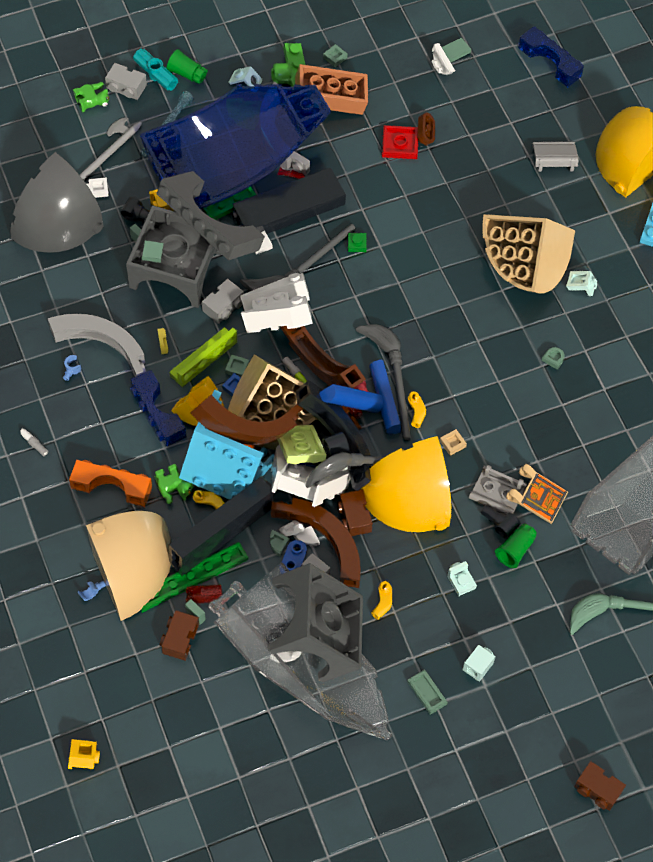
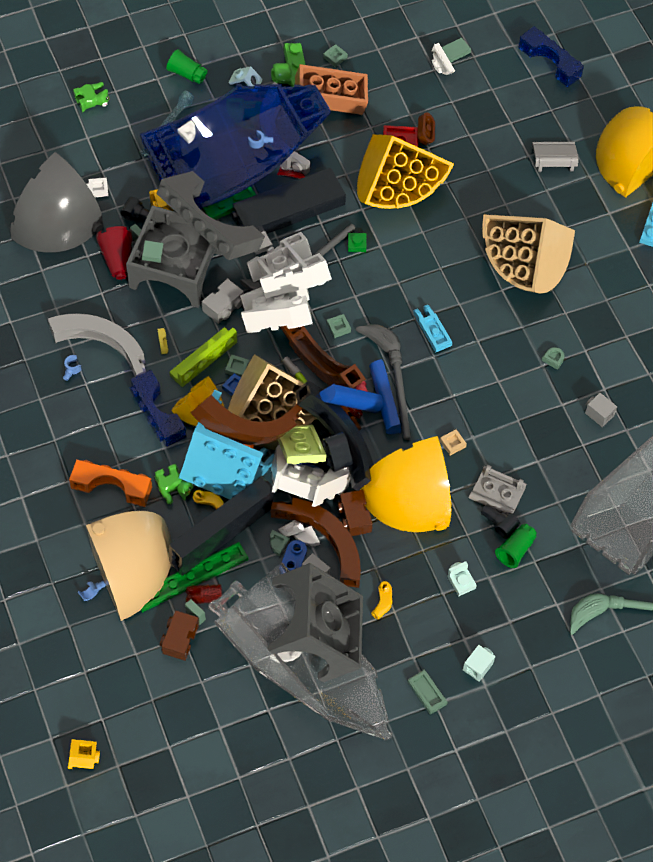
light grey piece [21,428,48,456] -> none
light grey piece [80,118,142,180] -> none
light grey brick [105,63,147,100] -> none
teal piece [133,48,178,91] -> none
dark grey piece [306,452,384,488] -> none
yellow arm [408,391,426,428] -> none
flag [506,464,568,524] -> none
light aqua bracket [566,271,597,296] -> none
reddish brown brick [574,761,626,811] -> none
none -> dark red cone [96,226,133,280]
none -> white tile [177,120,196,144]
none -> white wedge [247,232,331,298]
none -> medium blue piece [248,130,273,149]
none -> sand green tile [327,314,351,338]
none -> yellow brick [357,134,454,209]
none -> medium azure hinge [413,304,452,353]
none -> light grey brick [585,393,617,427]

